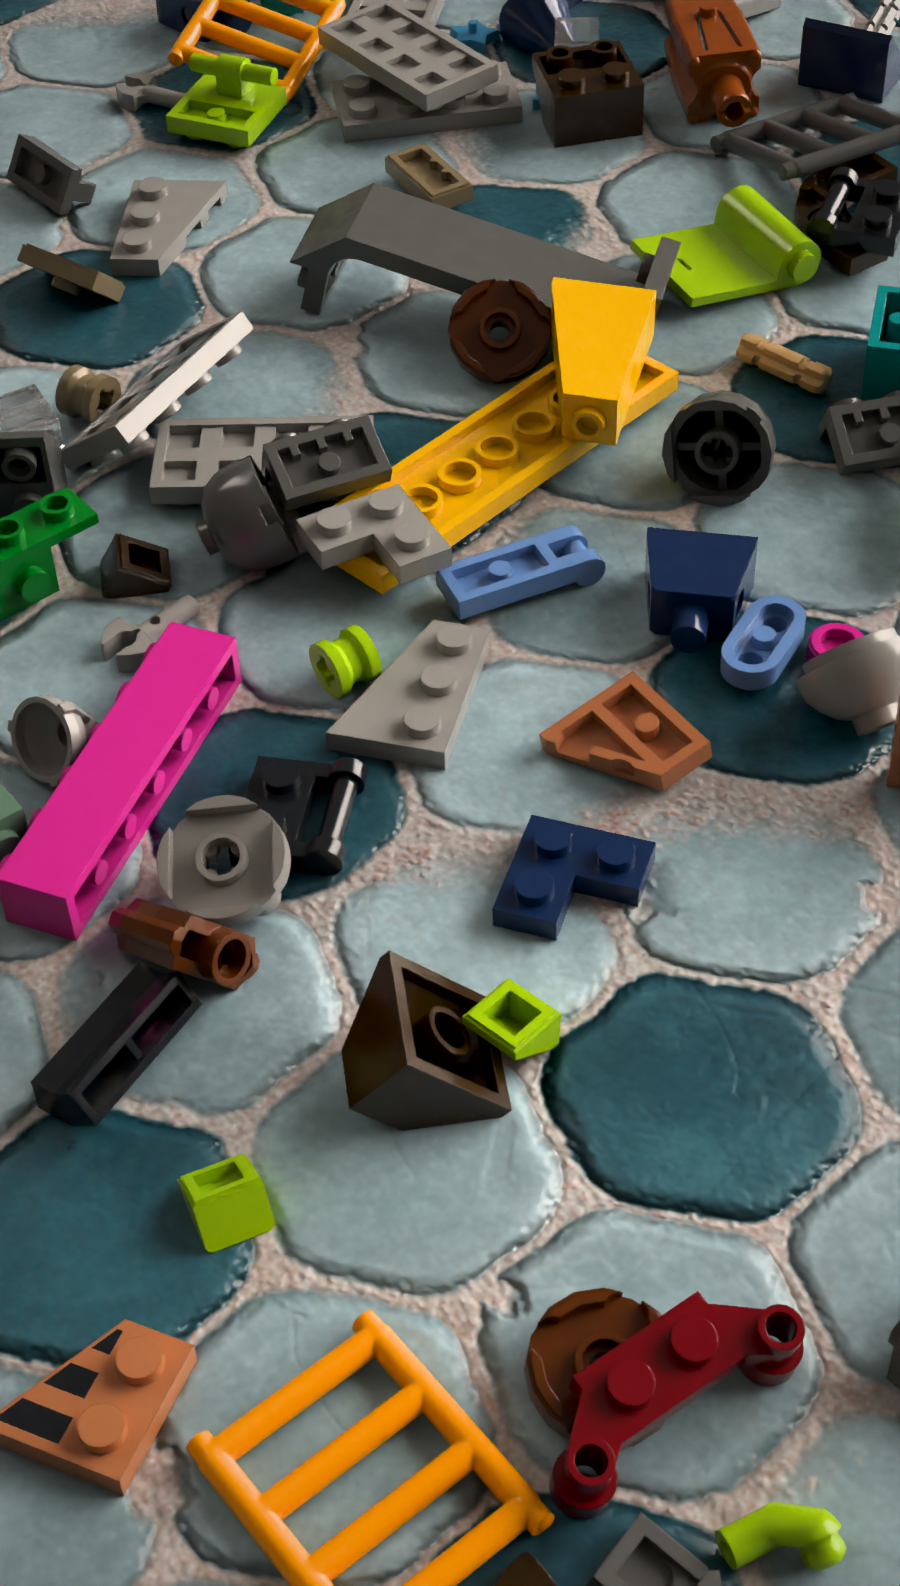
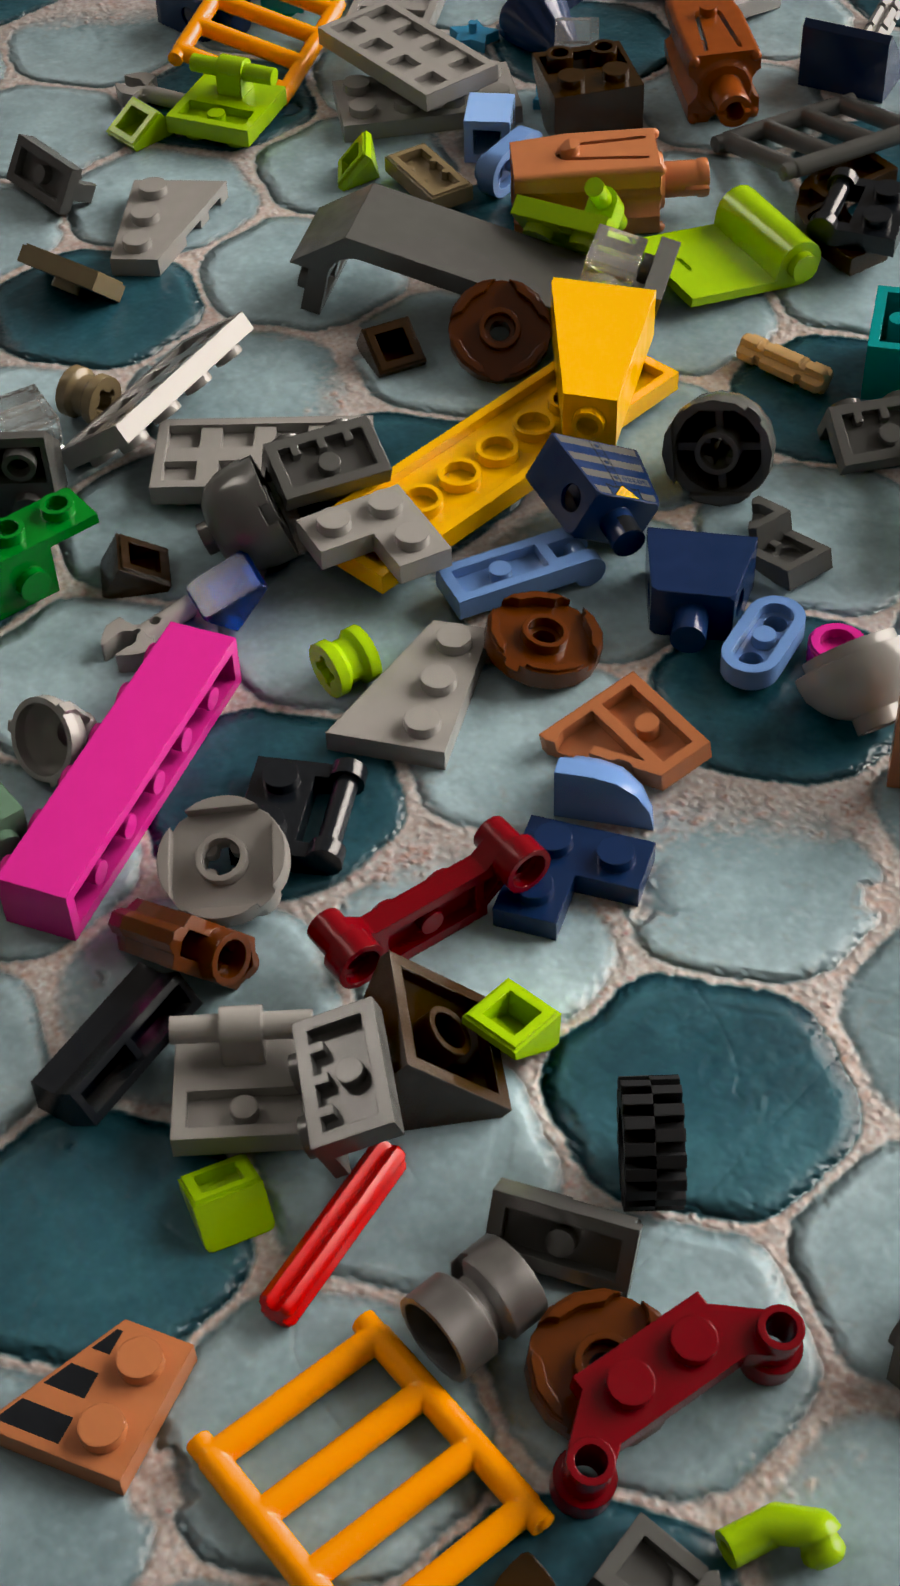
none -> lime slope [106,96,173,152]
none -> light grey plate [168,1004,313,1157]
none -> clear blue slope [186,550,268,632]
none -> red axle [259,1141,406,1328]
none -> bracket [287,996,405,1179]
none -> dark red plate [307,816,551,989]
none -> lime slope [337,130,380,191]
none -> dark brown slope [356,316,427,378]
none -> flat silver wheel [400,1233,548,1383]
none -> light blue brick [463,92,515,163]
none -> medium blue plate [474,125,543,198]
none -> reddish brown plate [484,591,603,690]
none -> dark grey plate [486,1177,643,1298]
none -> nougat piece [509,128,710,235]
none -> lime plate [510,177,632,269]
none -> dark blue torso [525,432,659,556]
none -> medium blue brick [554,755,654,831]
none -> clear brick [580,223,648,287]
none -> black tyre [617,1074,687,1212]
none -> dark grey slope [748,495,833,591]

